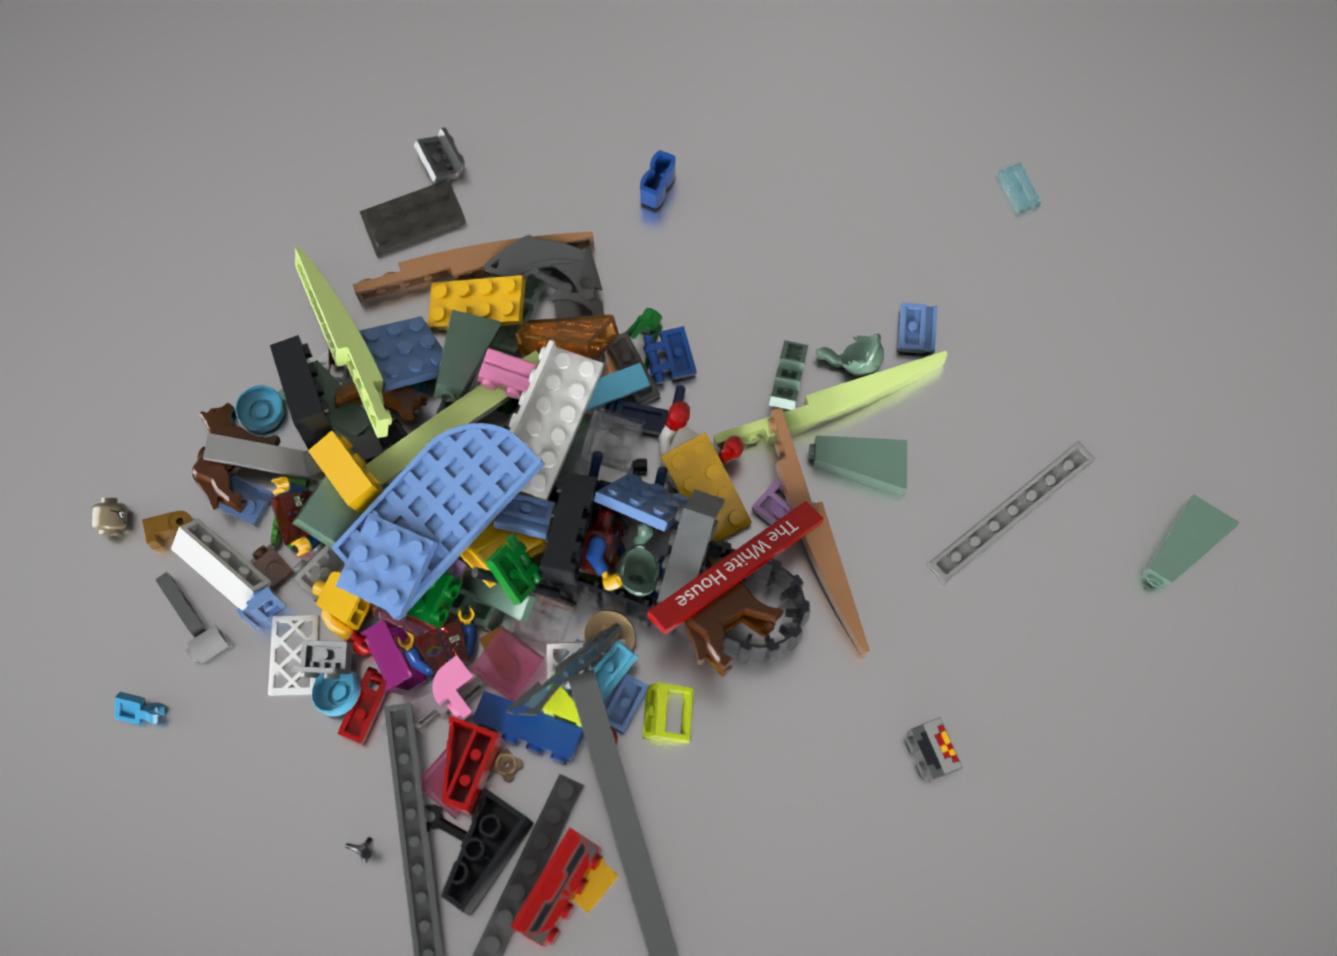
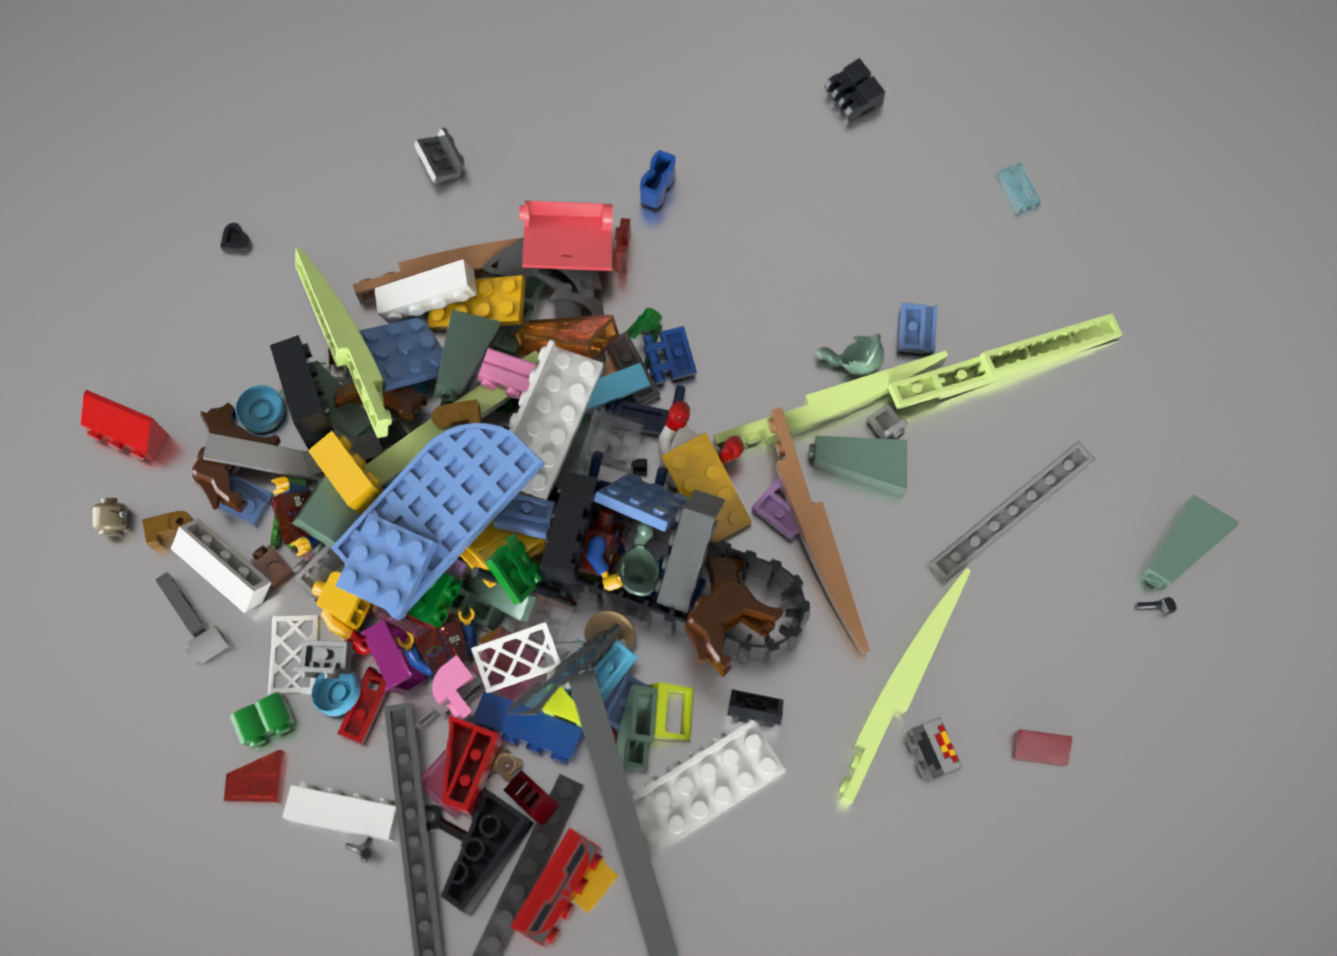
dark azure plate [114,692,165,725] -> none
medium blue plate [236,587,286,629] -> none
clear smoke plate [359,179,466,256] -> none
red tile [647,501,824,635] -> none
sand green slope [769,340,808,410] -> none
none -> slope [80,390,169,461]
none -> black tile [220,223,251,252]
none -> clear red wing [223,750,285,803]
none -> green brick [230,692,295,748]
none -> white brick [282,782,398,841]
none -> white brick [375,259,477,323]
none -> pearl gold leg [431,399,482,431]
none -> white window [471,621,561,693]
none -> dark red slope [503,770,559,825]
none -> coral door [519,200,613,271]
none -> clear red wing [613,218,631,273]
none -> sand green slope [616,685,658,772]
none -> white bracket [630,720,786,858]
none -> black plate [727,689,784,727]
none -> black legs [824,58,885,120]
none -> yellowish green slope [839,568,971,805]
none -> light grey bracket [867,403,908,440]
none -> yellowish green slope [888,313,1123,409]
none -> dark red slope [1013,730,1072,766]
none -> black hand [1137,597,1177,615]

